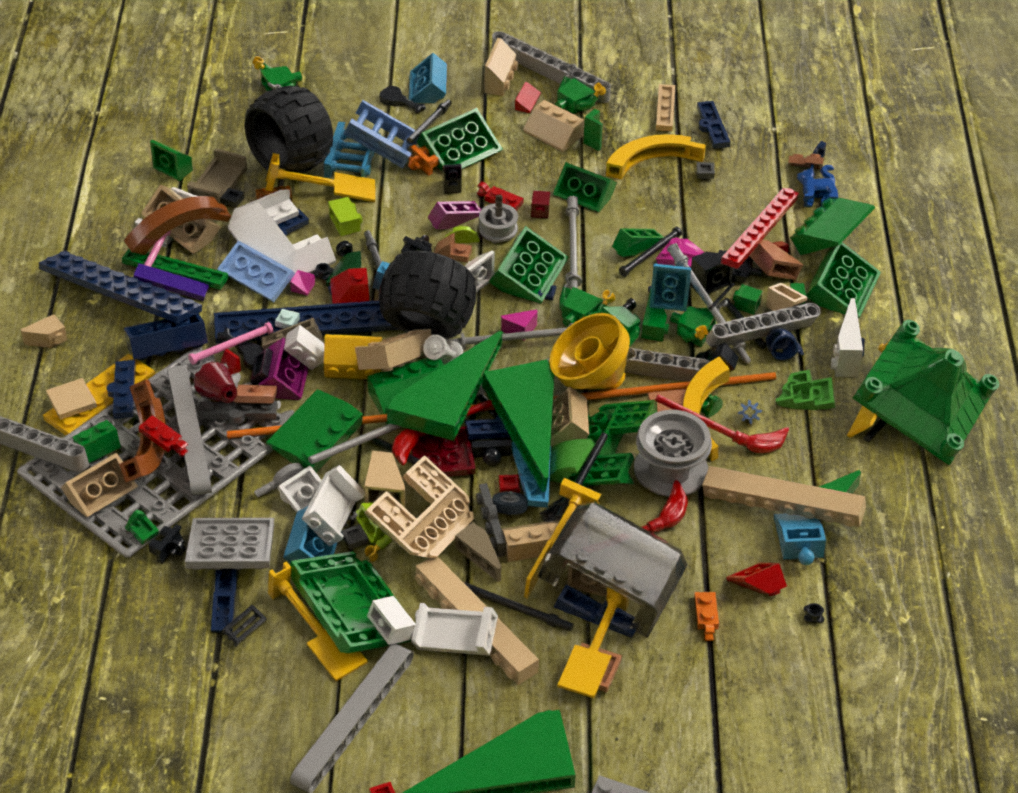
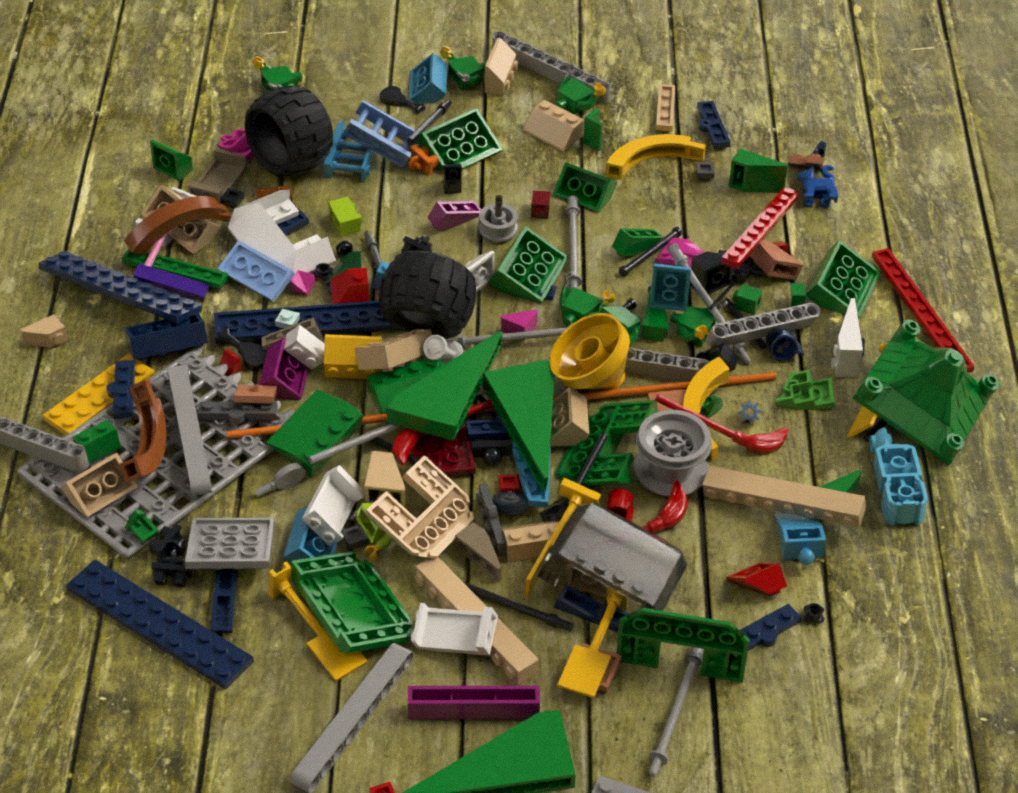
tan tile [46,378,97,420] -> none
red plate [139,415,188,457] -> none
bright pink bar [188,322,273,365] -> none
dark red cone [193,362,237,403] -> none
black tile [221,604,267,647] -> none
black tile [250,348,273,385] -> none
yellow piece [265,153,376,202] -> none
white slope [277,466,322,512] -> none
white brick [367,596,416,645] -> none
nougat slope [434,233,472,263] -> none
lime tile [445,226,480,244] -> none
red plate [477,181,524,211] -> none
slope [515,82,541,113] -> none
bright green slope [549,439,594,482] -> none
orange plate [694,592,719,641] -> none
tan slope [766,283,807,311] -> none
green slope [790,198,875,255] -> none
none -> dark blue plate [66,560,254,690]
none -> black hips [151,552,192,587]
none -> dark pink plate [217,129,254,162]
none -> magenta brick [407,686,540,719]
none -> green torso [440,46,487,90]
none -> red piece [600,489,634,532]
none -> green slope [616,608,750,683]
none -> light grey bar [649,647,704,777]
none -> green slope [729,149,788,193]
none -> dark blue hinge [740,603,802,651]
none -> medium azure brick [869,427,928,526]
none -> red plate [872,248,975,373]

